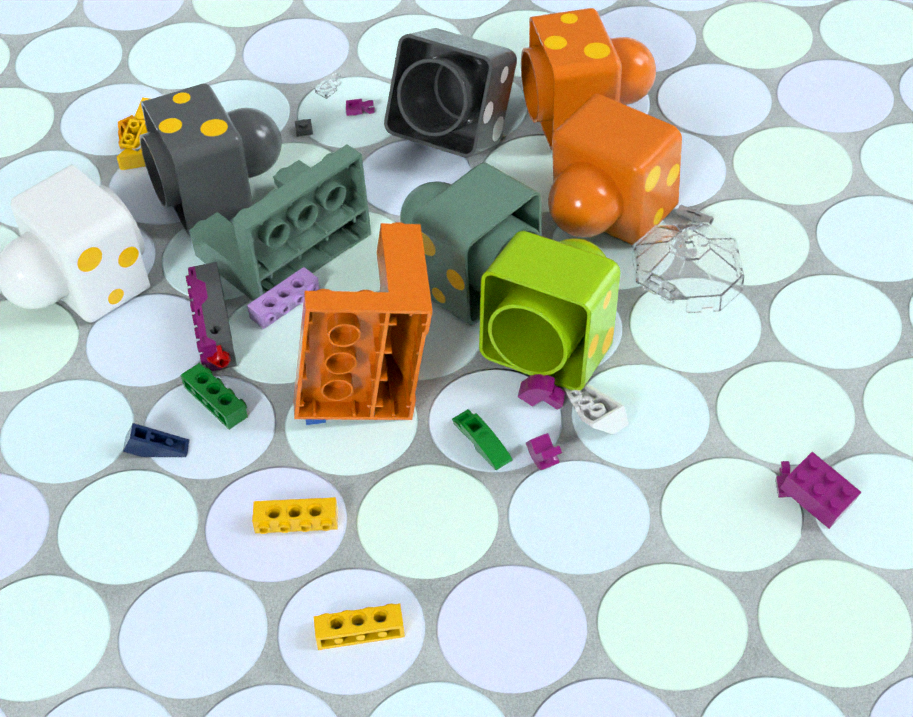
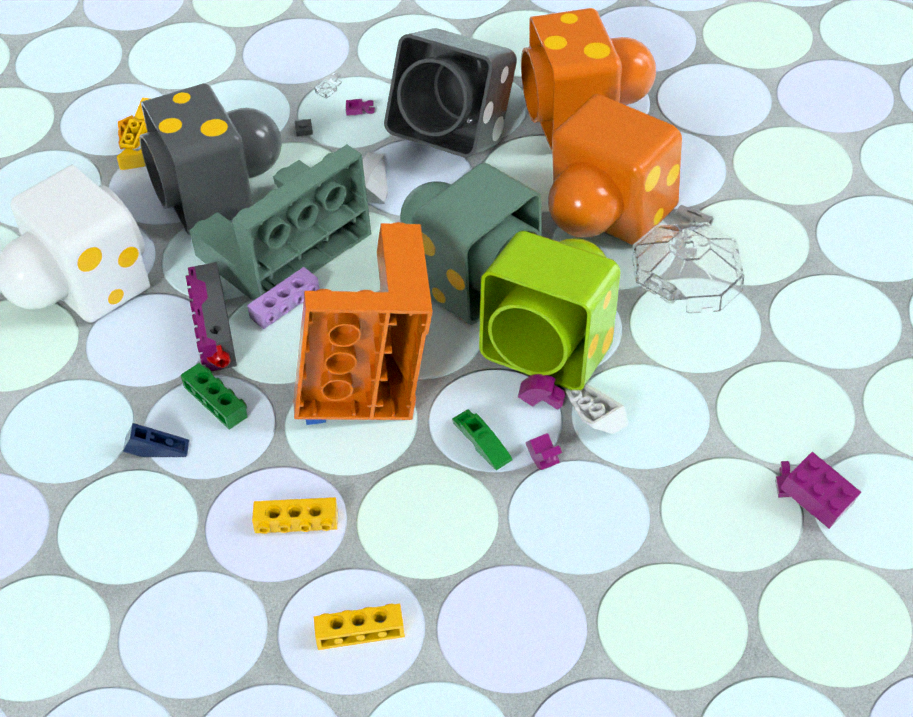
none -> white wedge [363,153,388,204]

